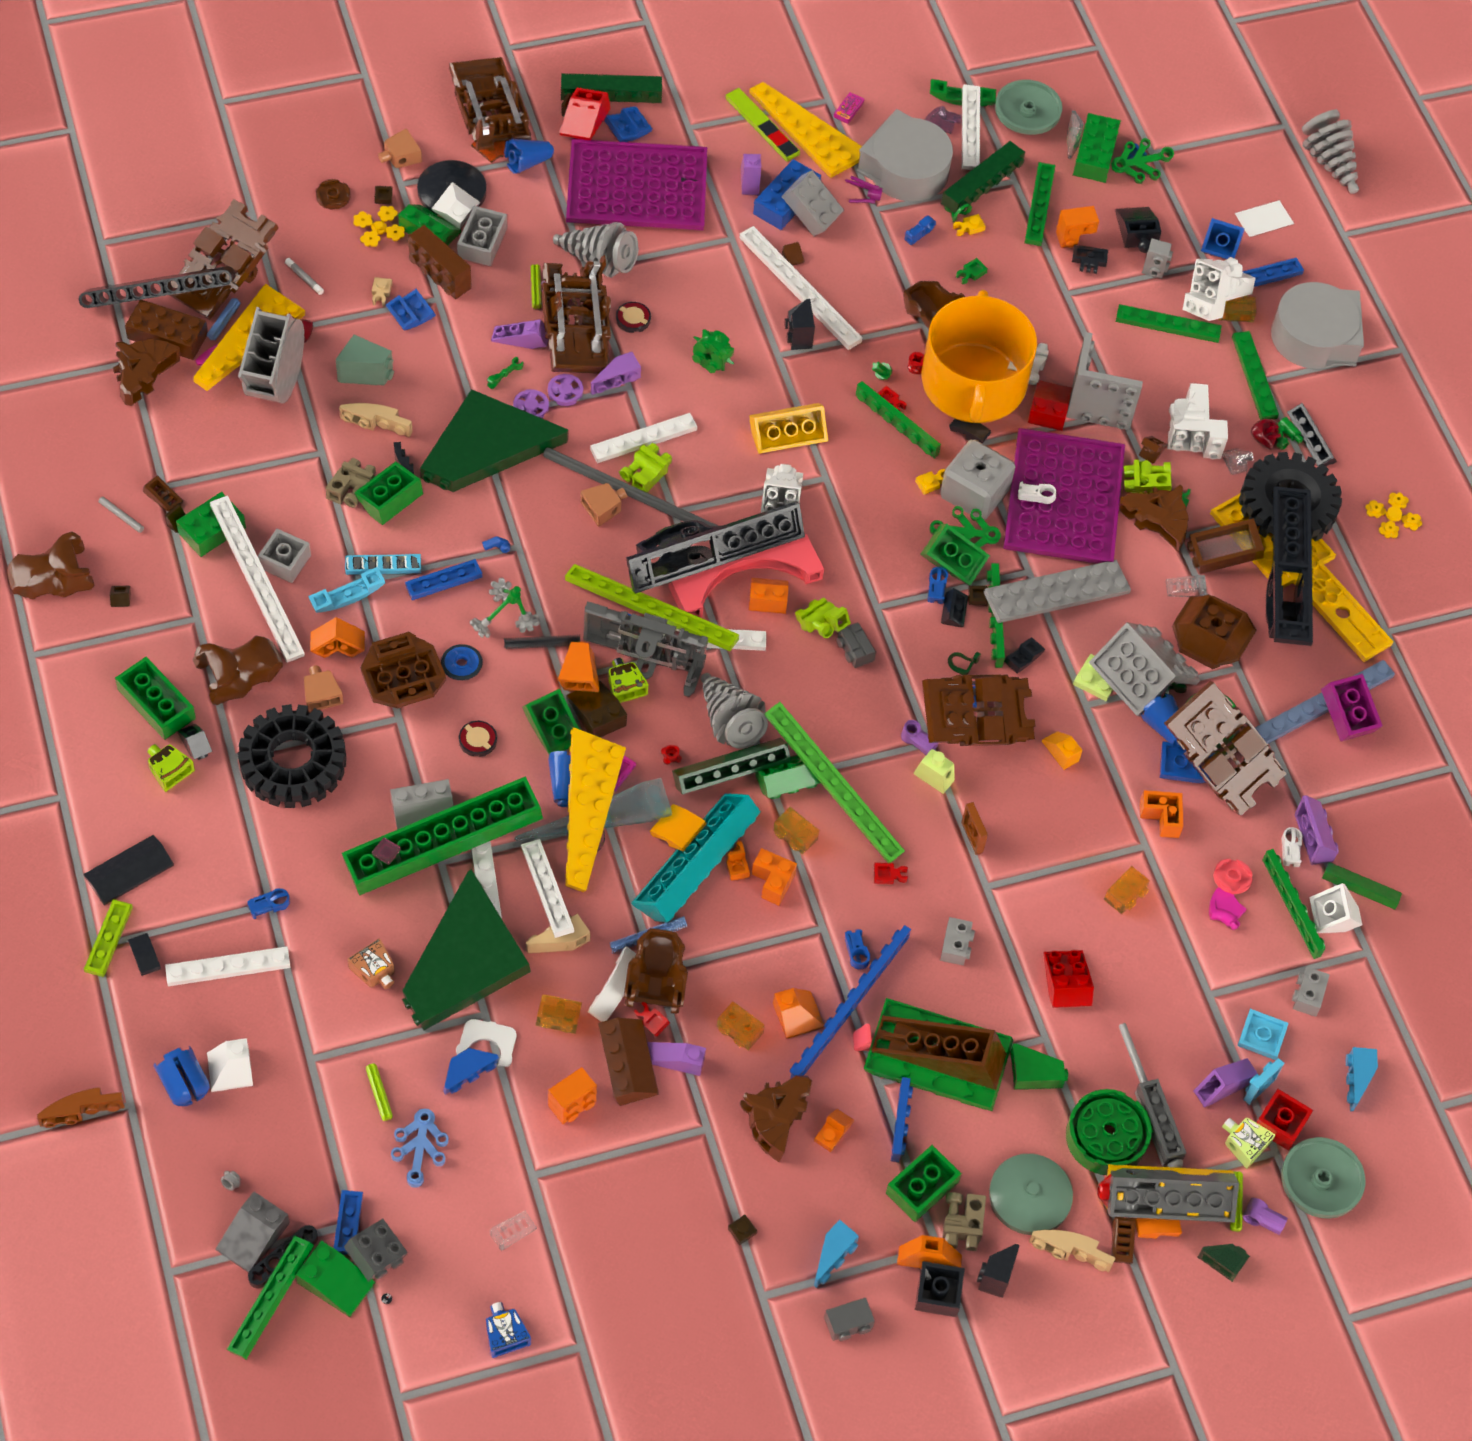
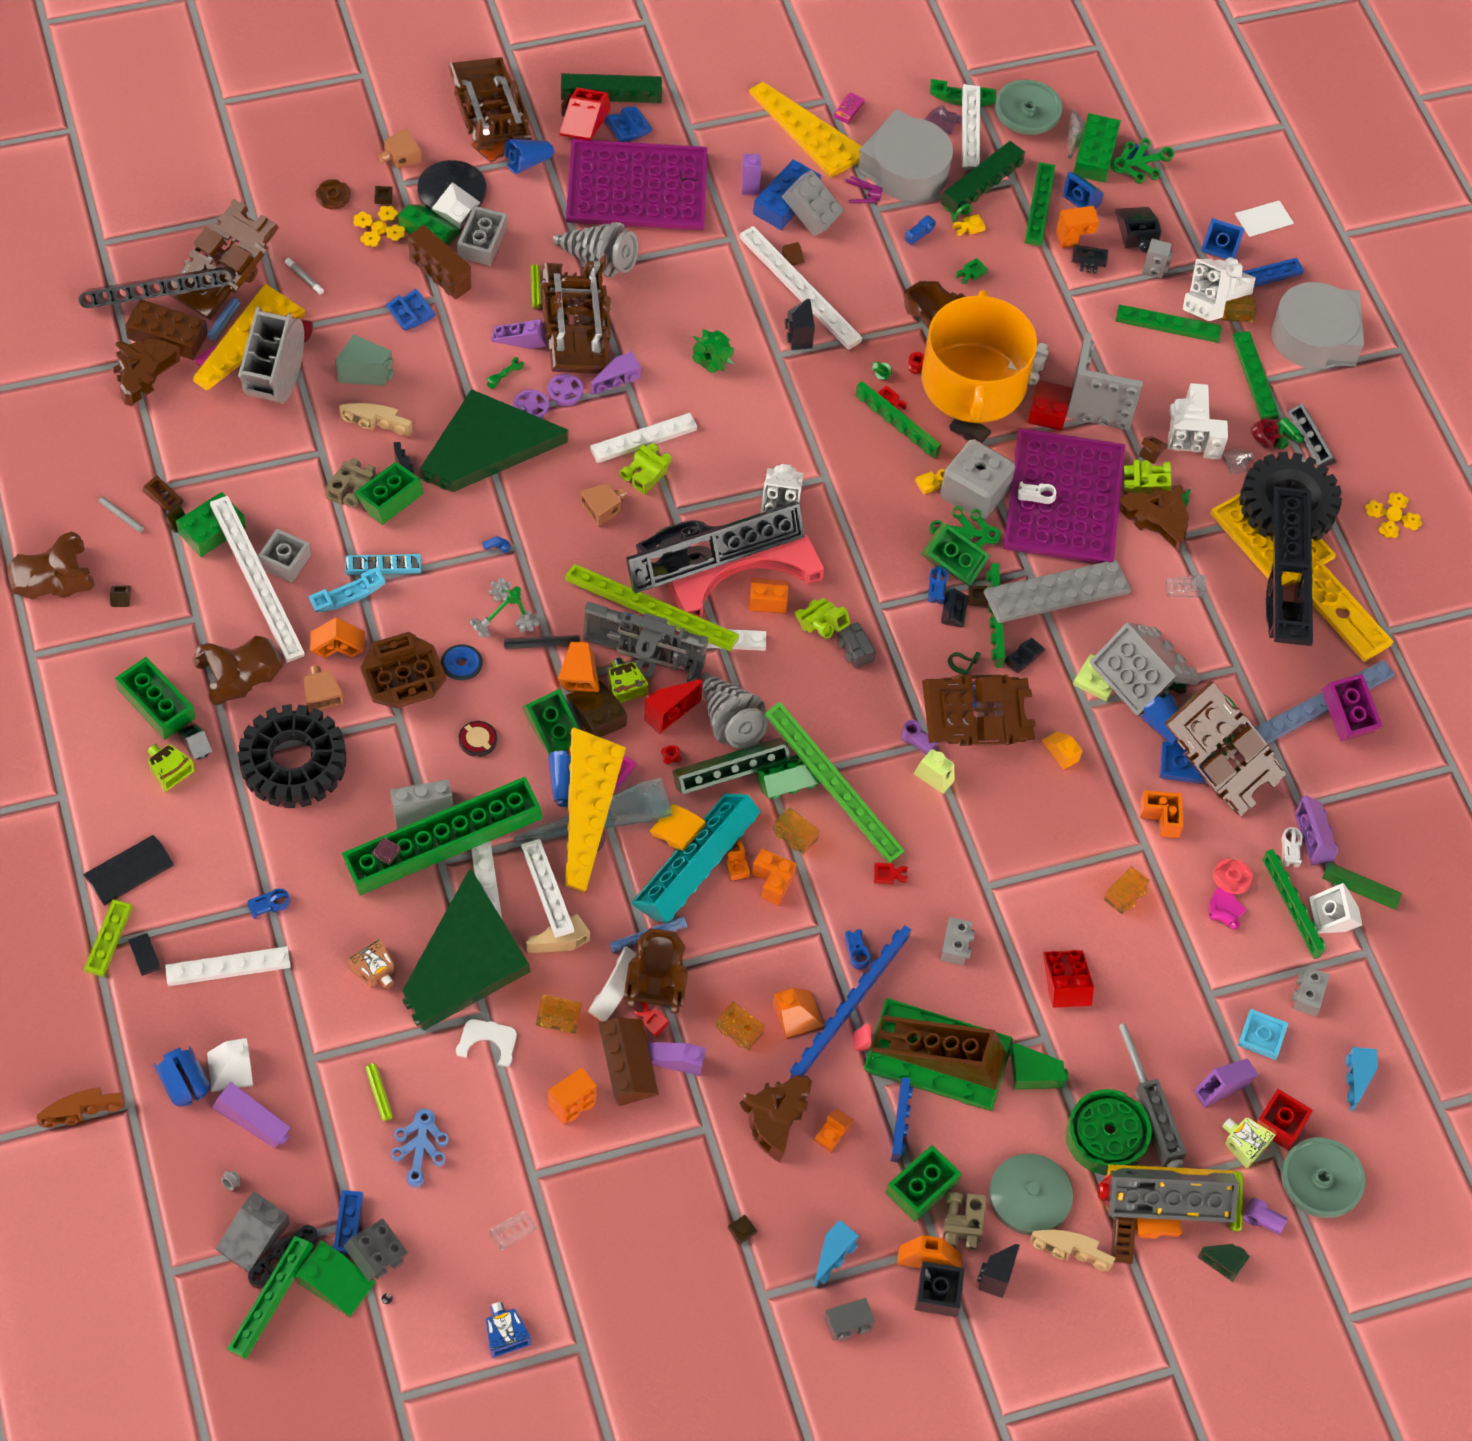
tan plate [372,277,392,307] -> none
blue plate [405,559,482,600] -> none
blue slope [443,1048,499,1095] -> none
dark grey axle [543,447,718,526] -> none
tile [616,302,651,333] -> none
lime tile [725,88,800,162] -> none
yellow slope [749,403,828,454] -> none
dark orange tile [961,802,988,855] -> none
reddish brown piece [1172,594,1257,669] -> none
reddish brown window [1187,518,1264,574] -> none
medium azure plate [1243,1058,1285,1105] -> none
light grey plant [1302,109,1359,194] -> none
none -> medium lavender slope [212,1082,291,1148]
none -> red slope [644,679,703,734]
none -> blue slope [1062,172,1104,209]

